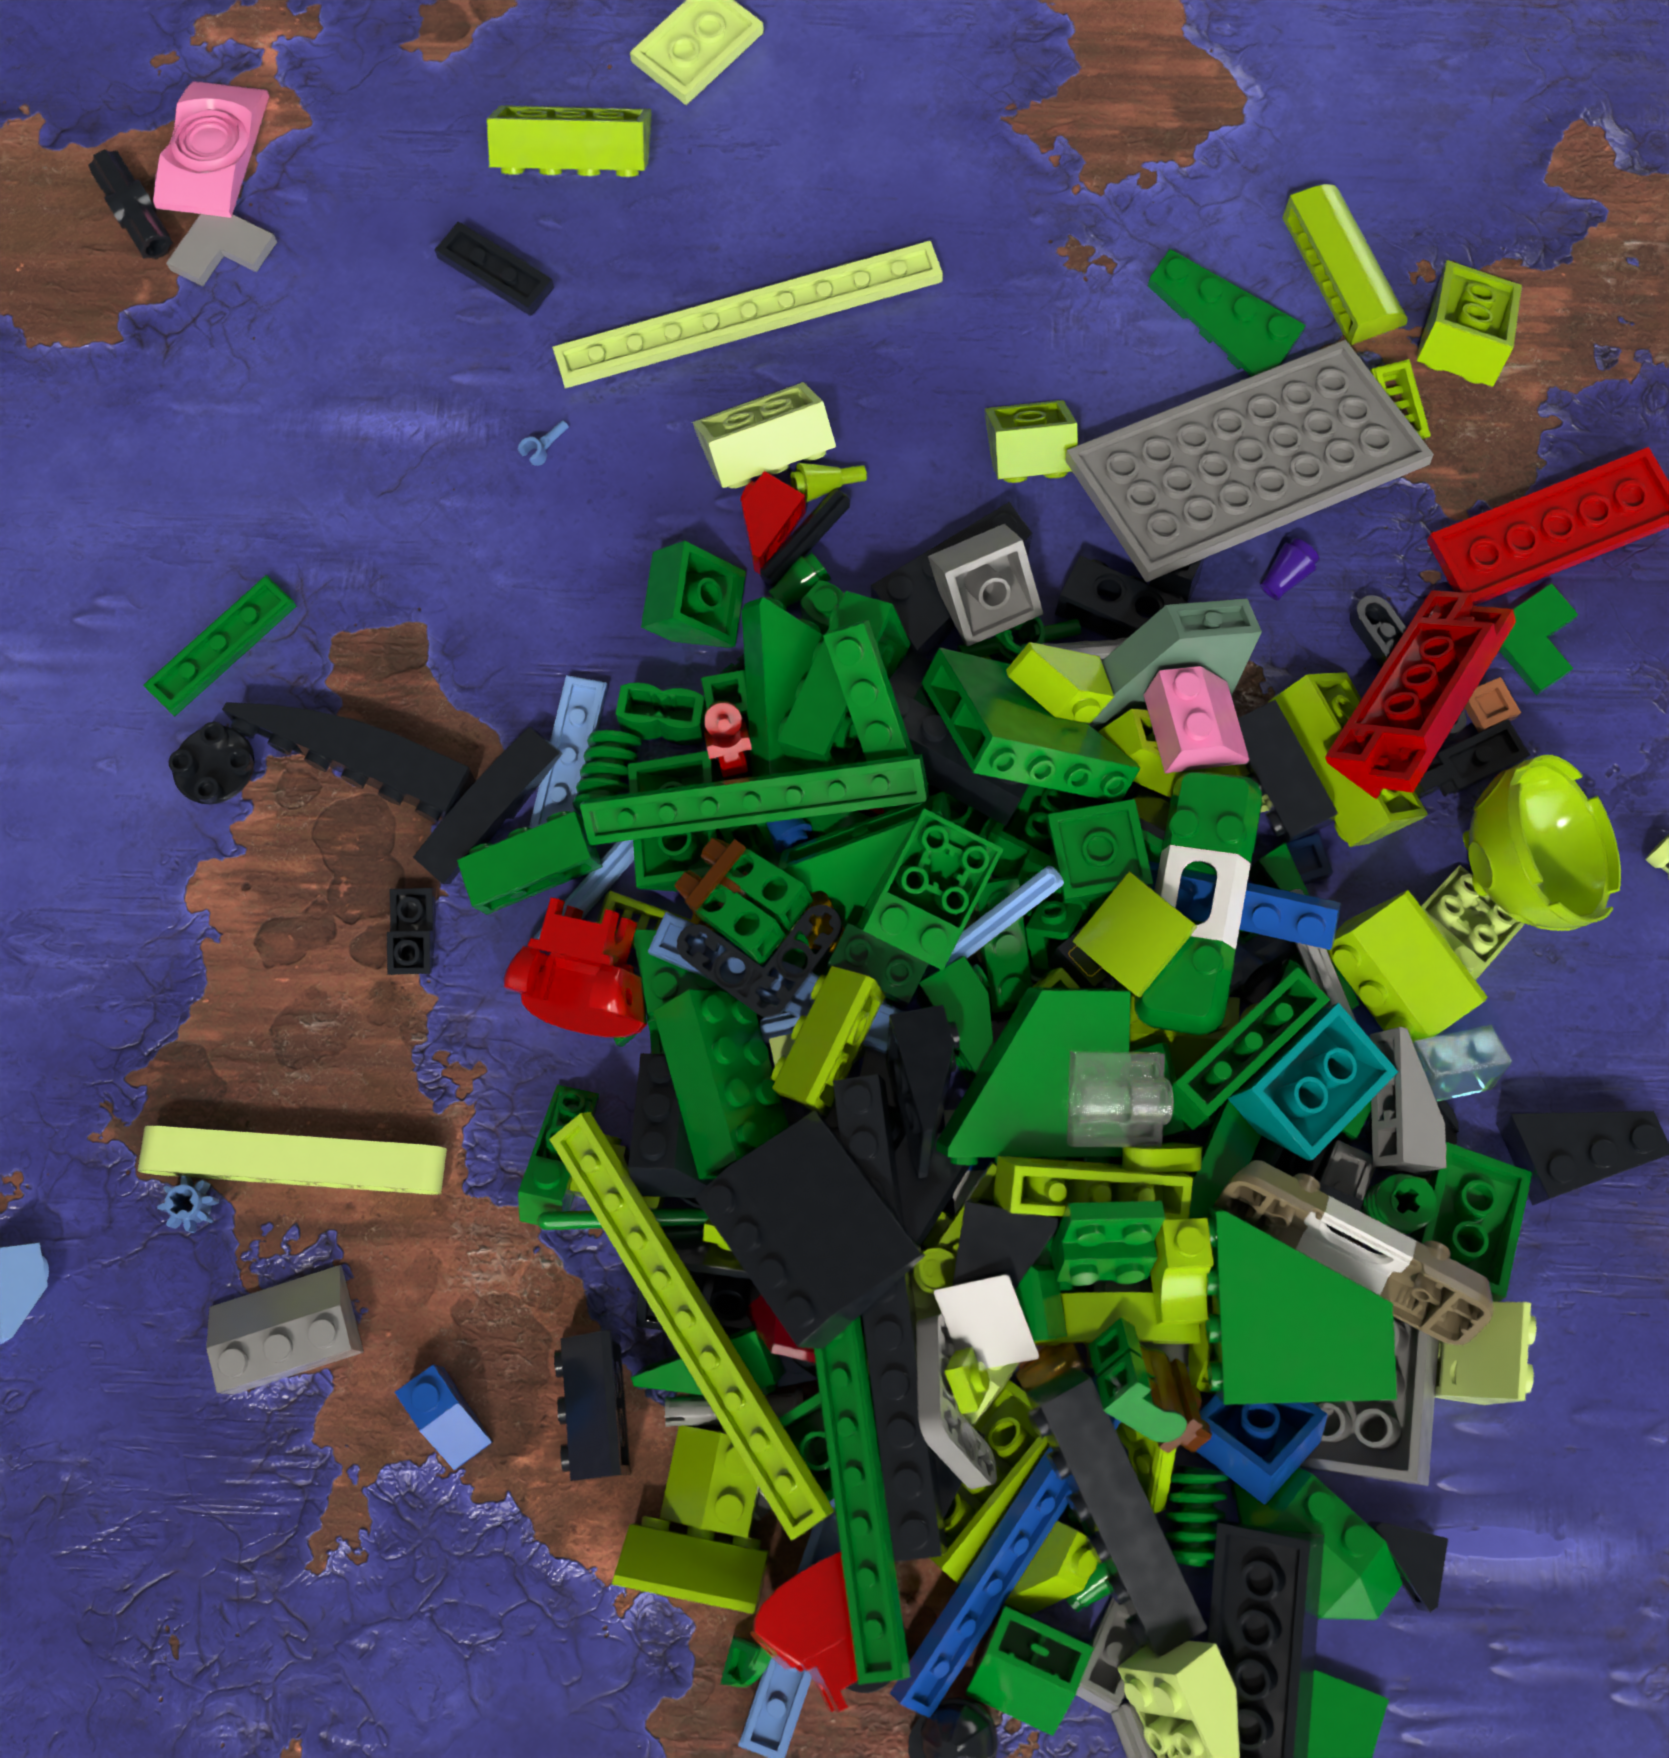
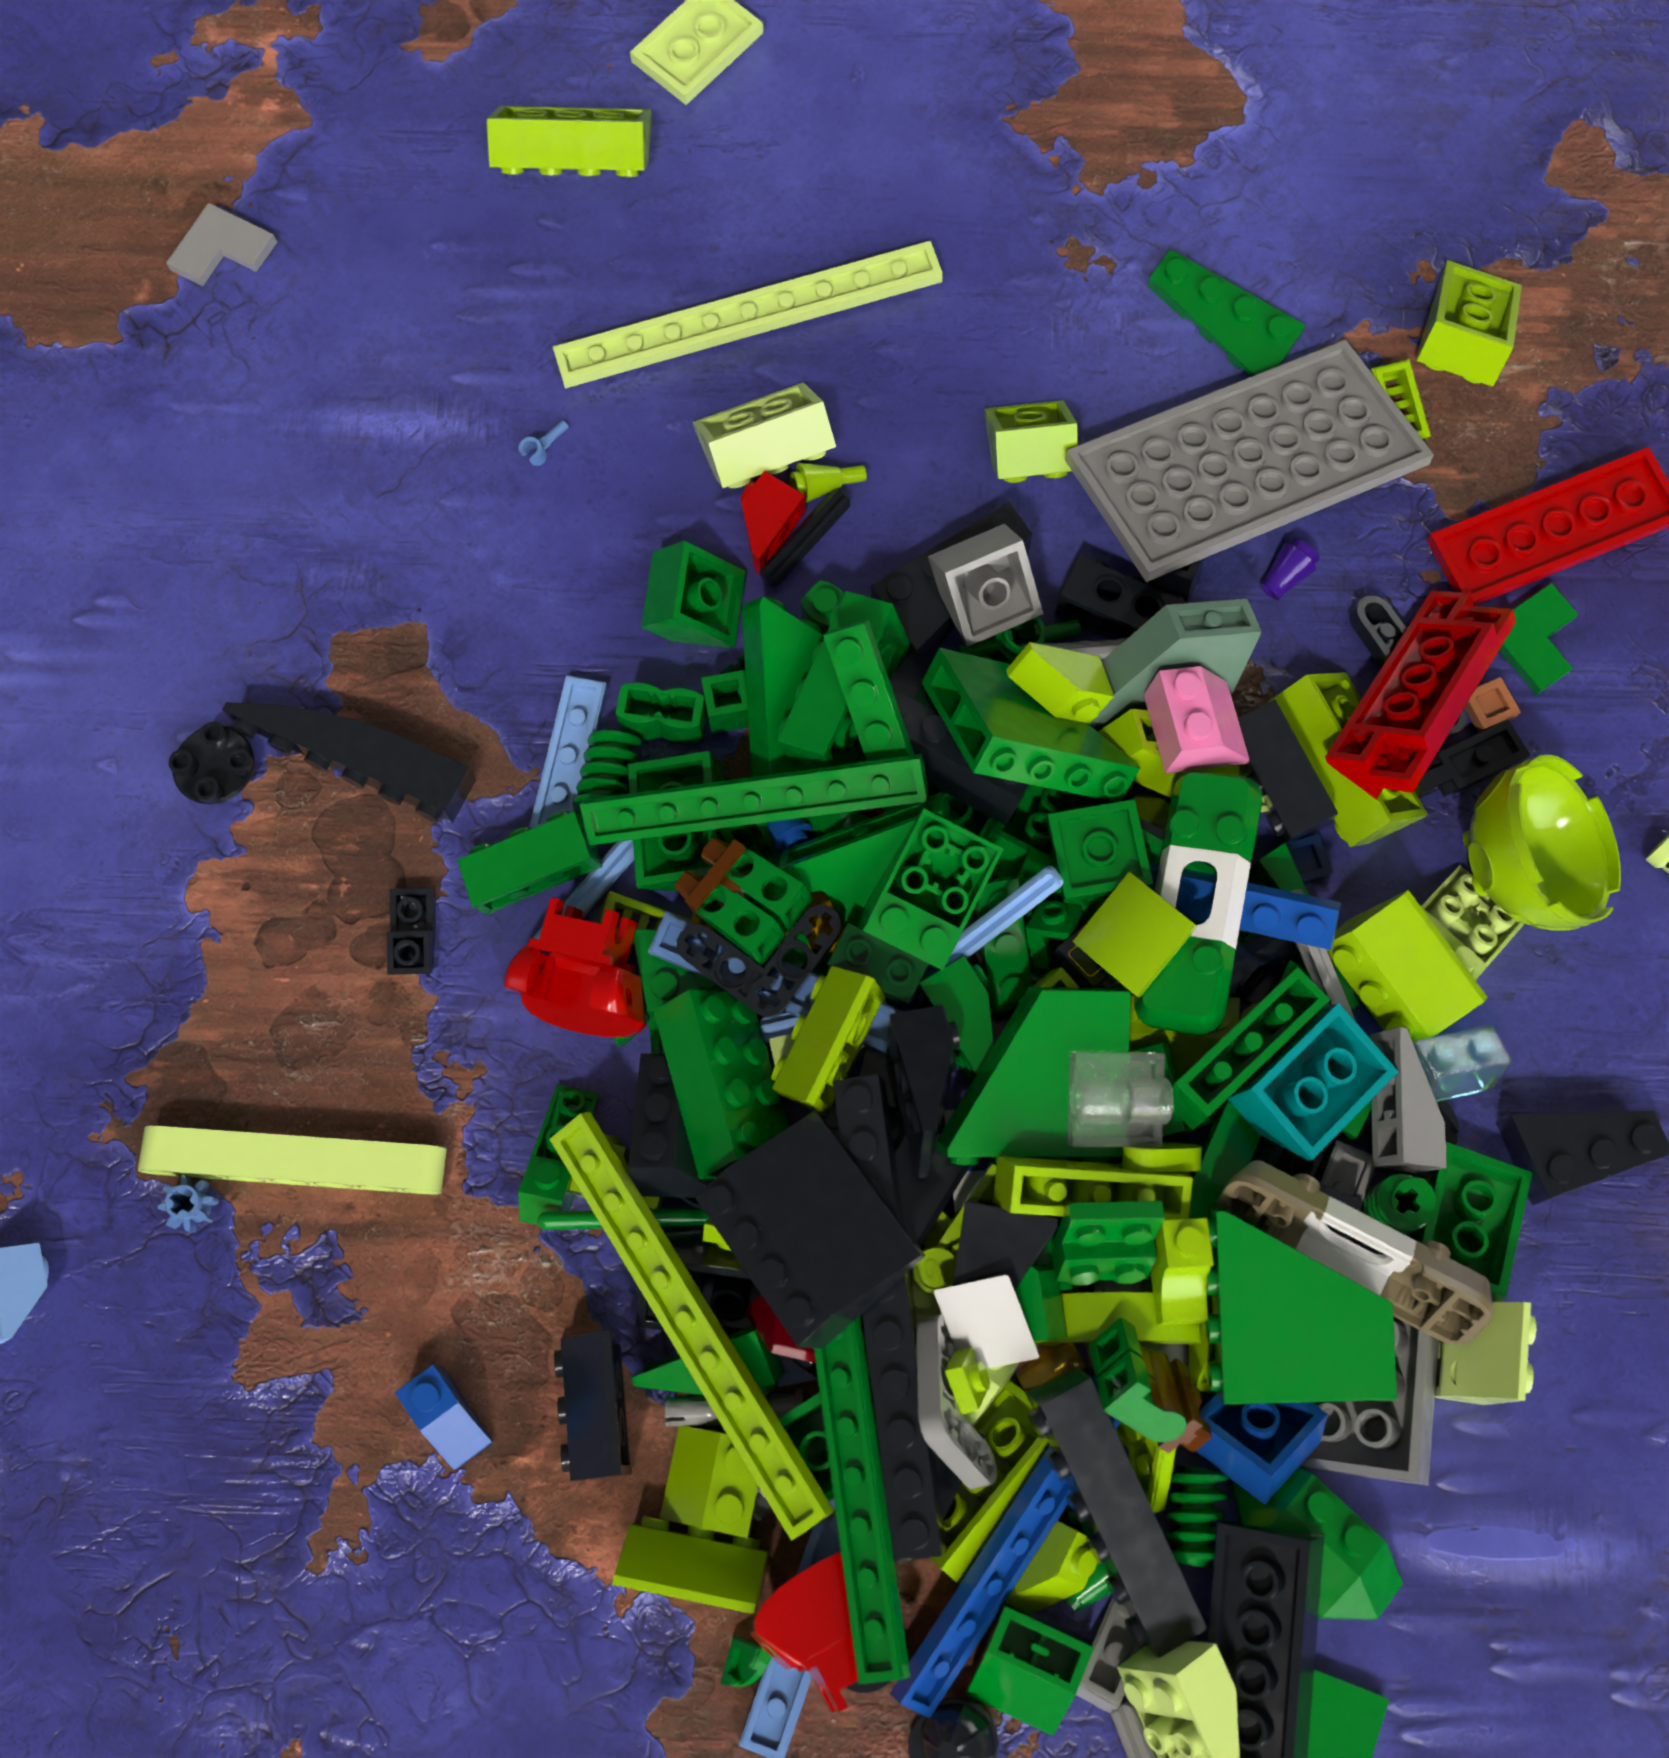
black piece [88,149,173,260] -> none
green tile [143,575,297,717] -> none
bright pink slope [153,81,269,218] -> none
light grey slope [206,1265,364,1395] -> none
black slope [413,727,563,884] -> none
black plate [434,221,554,316] -> none
red hips [704,701,752,777] -> none
green cone [768,553,831,608] -> none
lime brick [1282,184,1408,346] -> none
black slope [1368,1521,1448,1612] -> none

